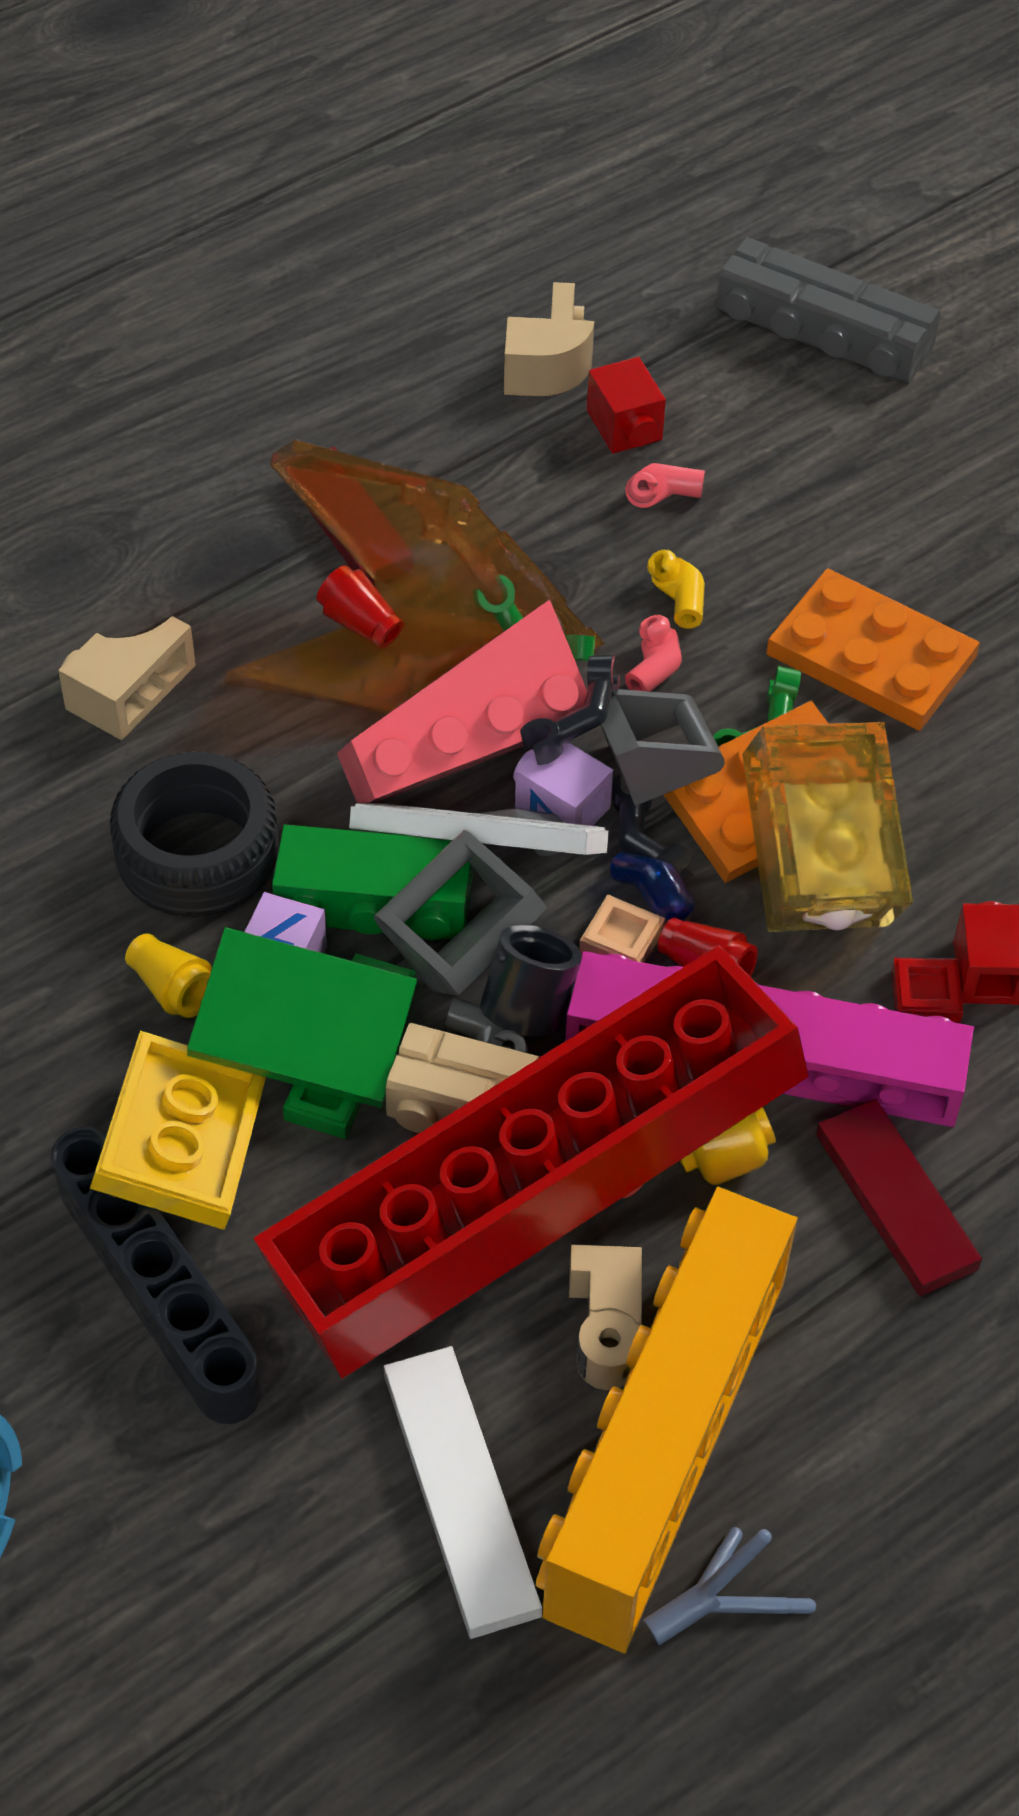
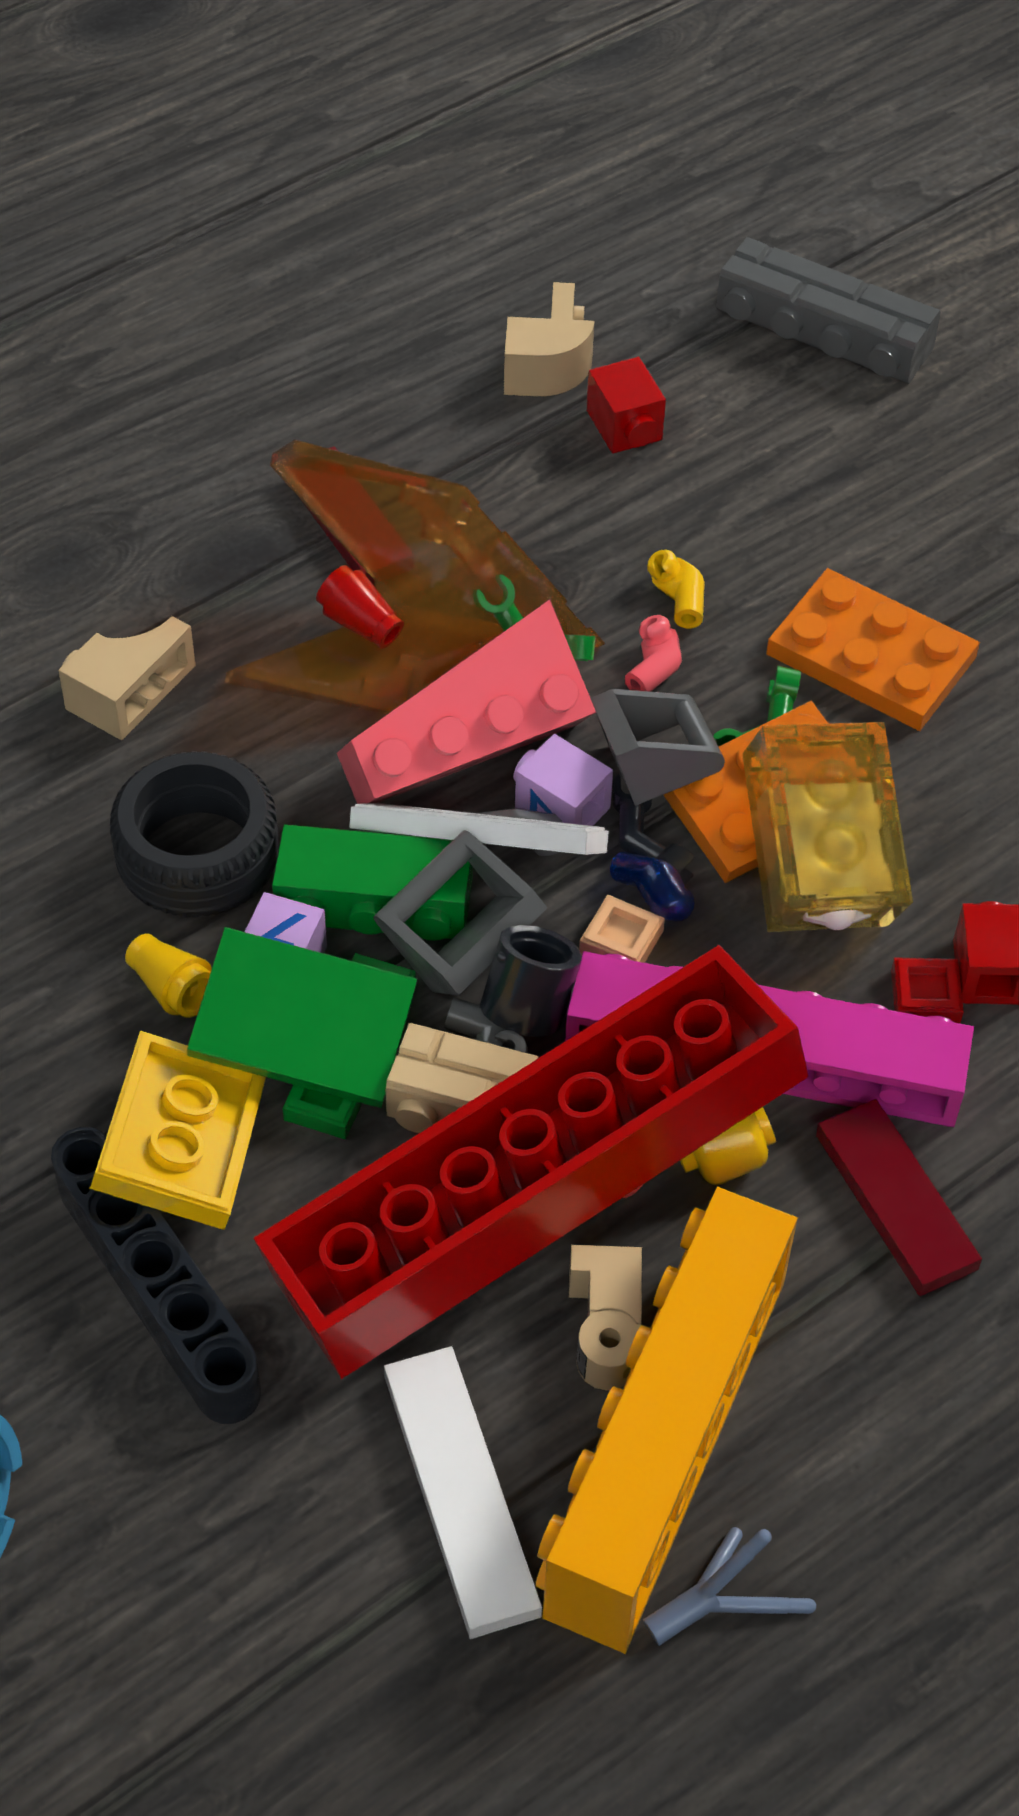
black arm [520,655,620,765] -> none
coral arm [625,463,705,508] -> none
red cone [658,918,758,977] -> none

